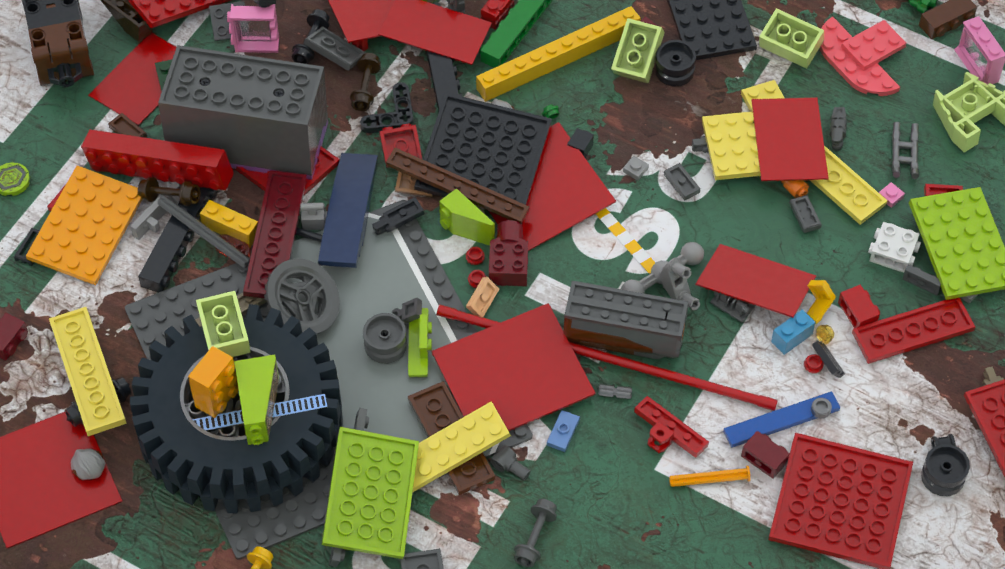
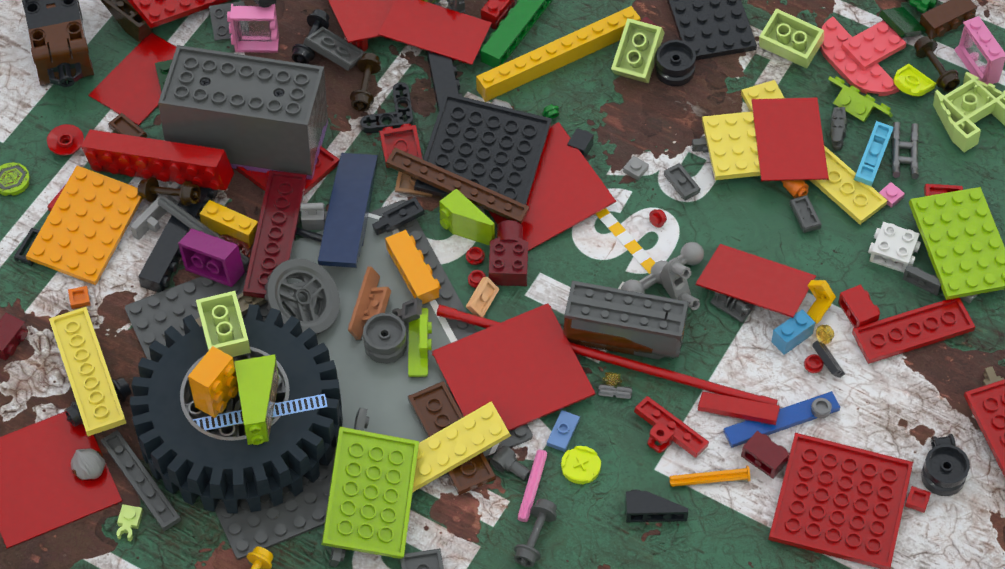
none -> red dish [47,124,84,155]
none -> orange plate [68,286,91,309]
none -> dark grey plate [100,430,181,531]
none -> yellowish green plate [117,504,143,541]
none -> magenta brick [178,228,245,287]
none -> nougat bracket [348,266,391,340]
none -> light orange brick [385,230,441,305]
none -> bright pink axle [518,449,547,522]
none -> neon yellow tile [561,446,601,484]
none -> clear yellow plate [602,372,622,386]
none -> black slope [625,489,688,523]
none -> red plate [649,209,667,228]
none -> red tile [698,391,780,425]
none -> lime bracket [828,76,893,123]
none -> medium azure hinge [854,121,894,186]
none -> dark green tile [879,7,926,38]
none -> neon yellow tile [893,64,936,96]
none -> red plate [905,486,931,513]
none -> dark brown piece [914,36,960,92]

